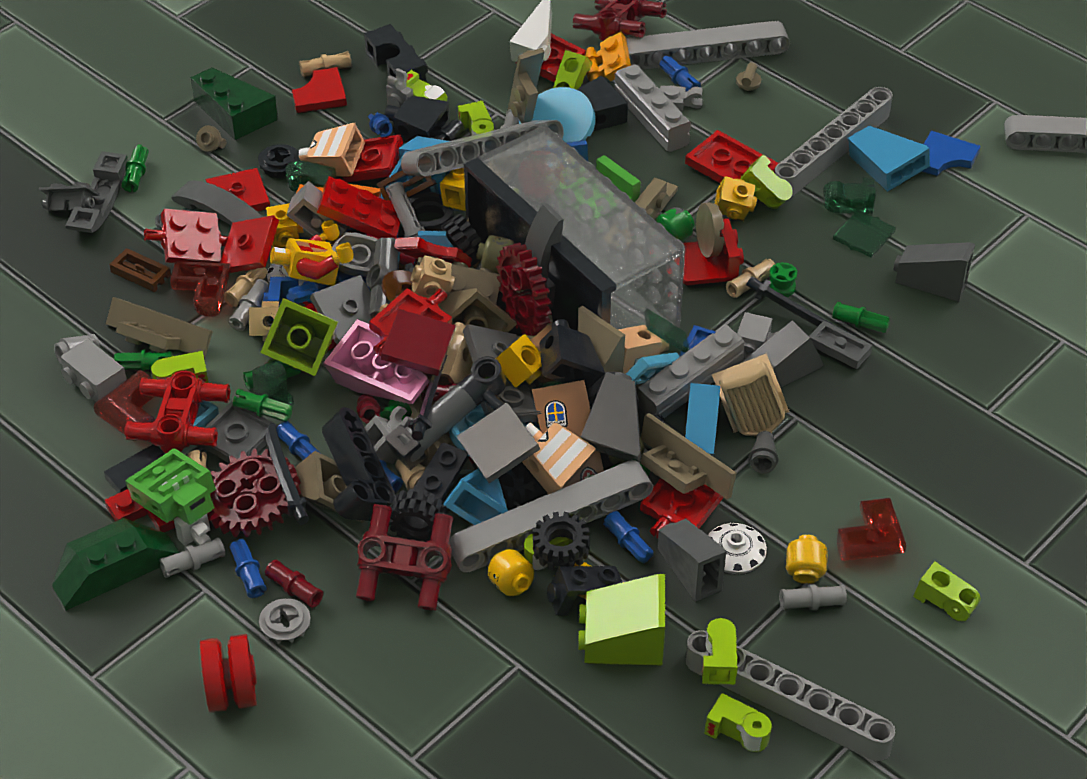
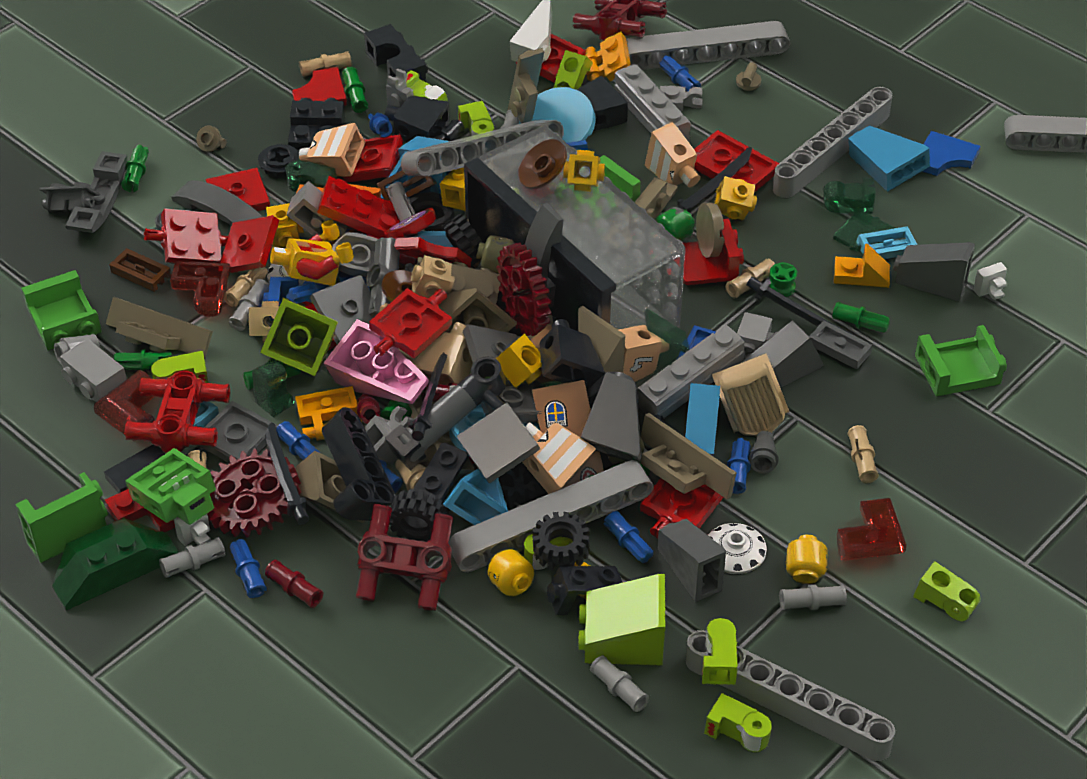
dark green wedge [190,68,278,140] -> none
red wheel [200,634,257,713] -> none
green axle [233,388,293,422] -> none
light grey gear [259,598,310,644] -> none
dark red tile [381,309,456,376] -> none
medium azure tile [626,352,680,385] -> none
lime leg [740,154,793,209] -> none
none -> bright green panel [15,472,108,563]
none -> bright green panel [22,270,102,351]
none -> black plate [288,97,345,150]
none -> light orange plate [295,386,362,441]
none -> green pin [342,67,368,113]
none -> red tile [384,208,437,239]
none -> reddish brown dish [518,139,567,189]
none -> yellow brick [563,150,605,192]
none -> light grey pin [590,655,649,712]
none -> light nougat torso [645,122,700,188]
none -> black sword [677,147,752,215]
none -> blue axle [727,438,751,494]
none -> light orange slope [834,244,890,288]
none -> tan pin [847,425,879,483]
none -> medium azure tile [856,226,917,259]
none -> bright green panel [915,325,1007,397]
none -> white tile [973,262,1007,300]

